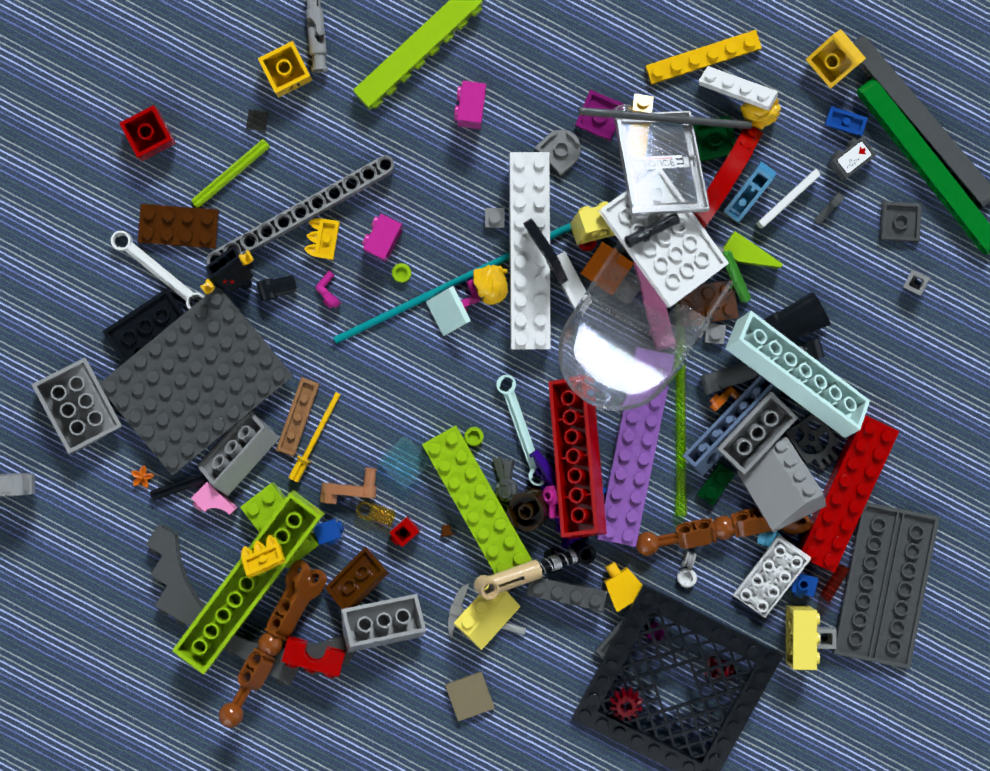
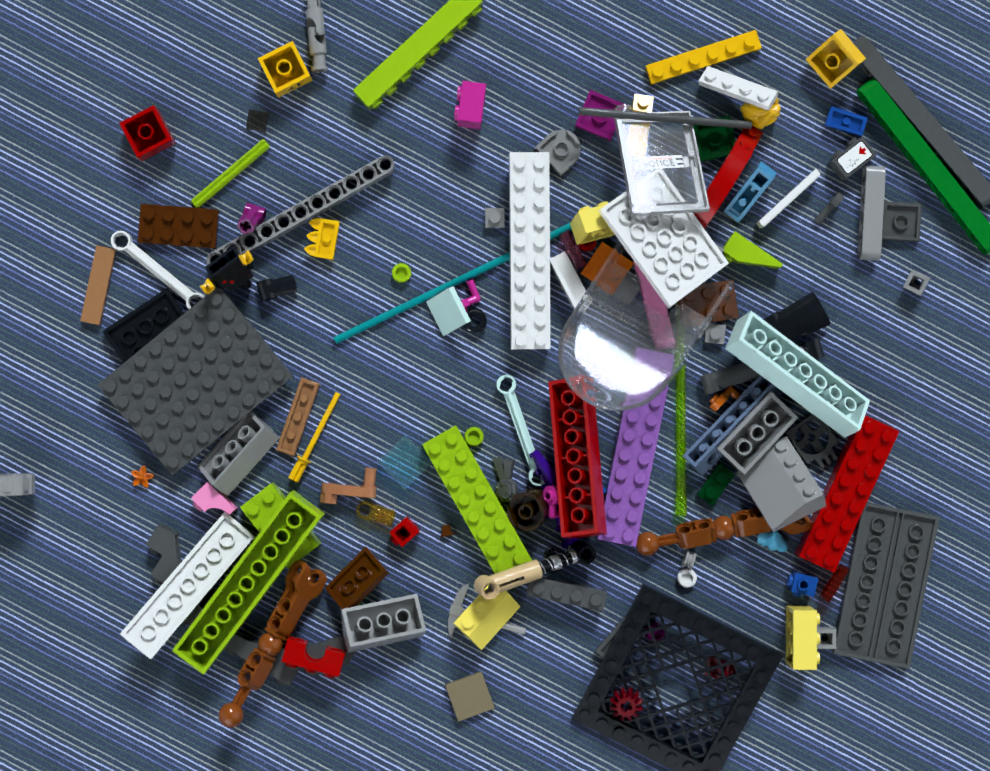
light grey slope [31,357,122,455] -> none
black axle [150,473,207,501] -> none
yellow plate [241,535,286,578] -> none
blue brick [314,518,345,545] -> none
dark pink plate [315,271,342,309] -> none
dark pink brick [362,214,404,262] -> none
yellow hair [473,265,508,305] -> none
black beam [523,218,568,285] -> none
yellow torso [604,562,642,612] -> none
black pin [624,213,680,248] -> none
bright green axle [722,250,751,303] -> none
white tile [733,535,811,618] -> none
none -> medium nougat tile [80,245,117,325]
none -> white plate [120,512,255,659]
none -> magenta piece [237,202,266,234]
none -> black piece [463,308,487,333]
none -> clear pink pin [559,230,587,270]
none -> light grey beam [858,165,886,261]

